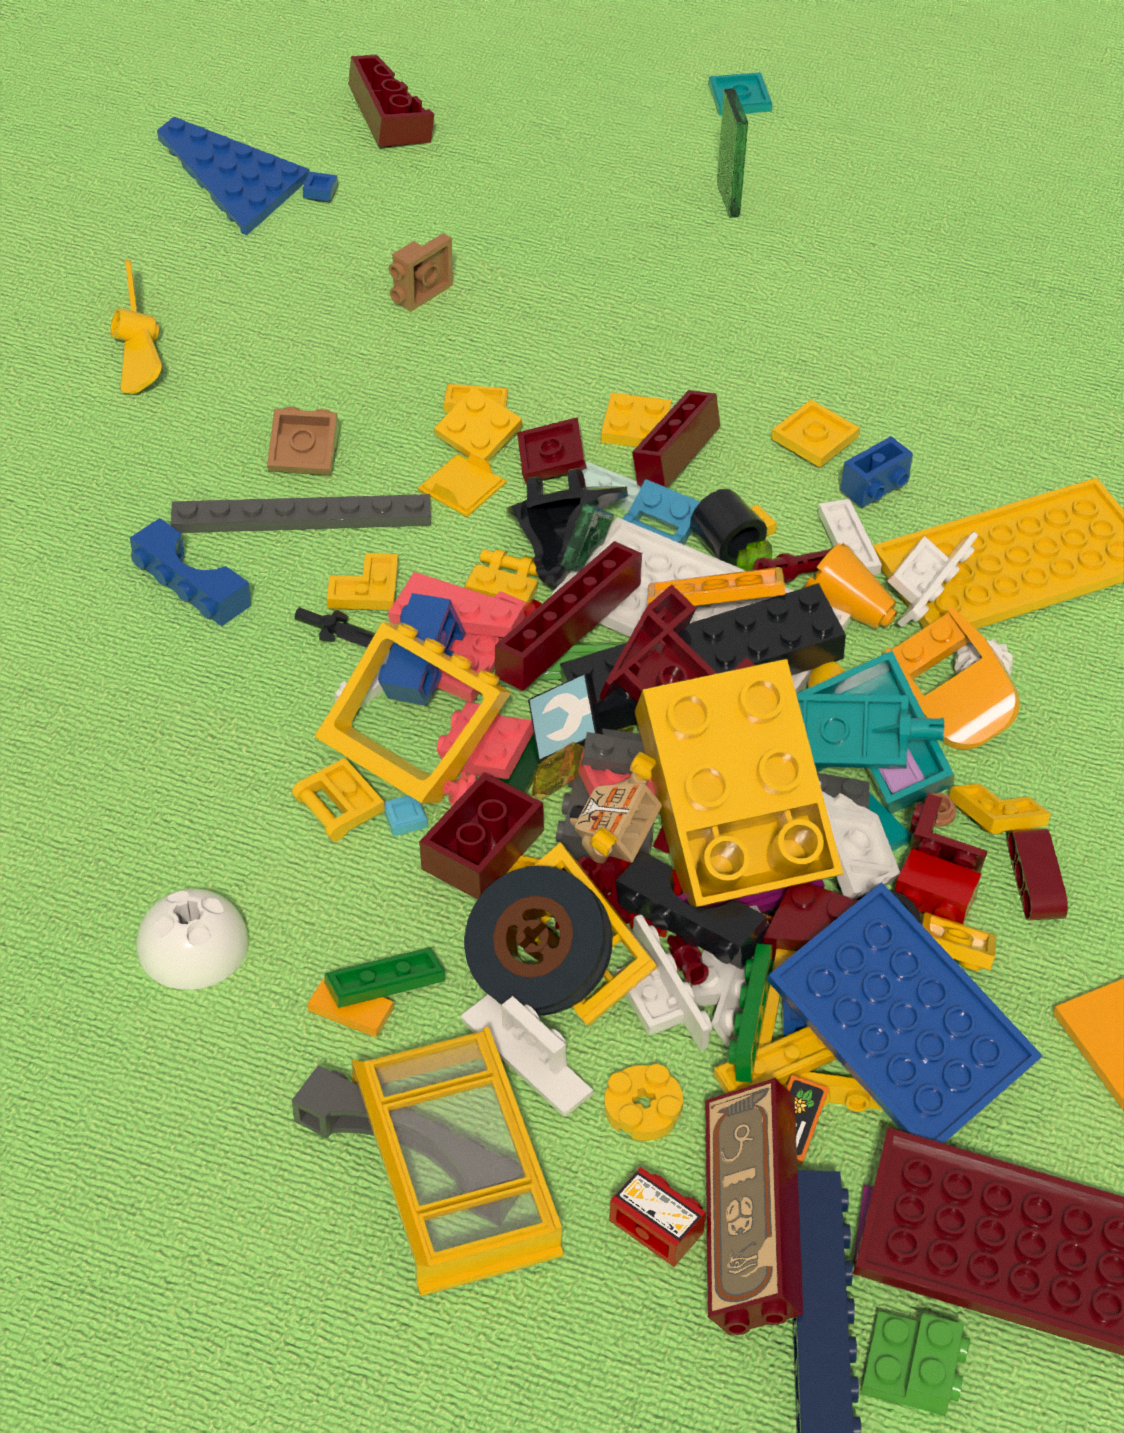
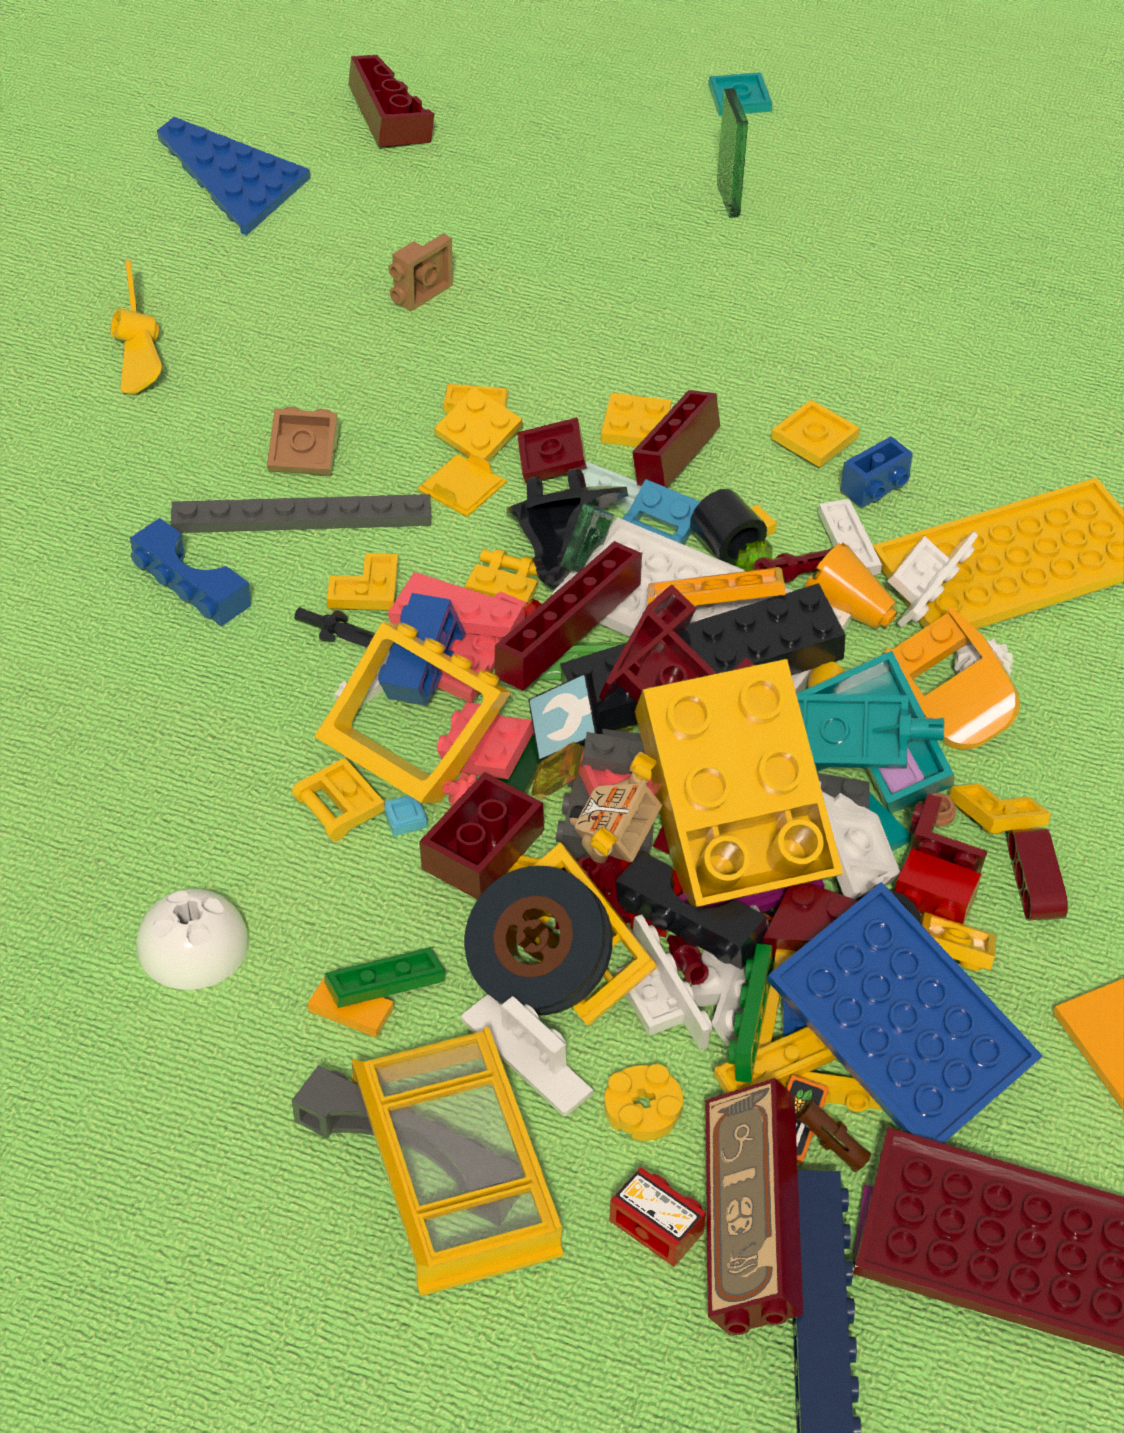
blue plate [302,172,338,201] -> none
bright green plate [861,1311,970,1416] -> none
none -> reddish brown pin [795,1099,871,1172]

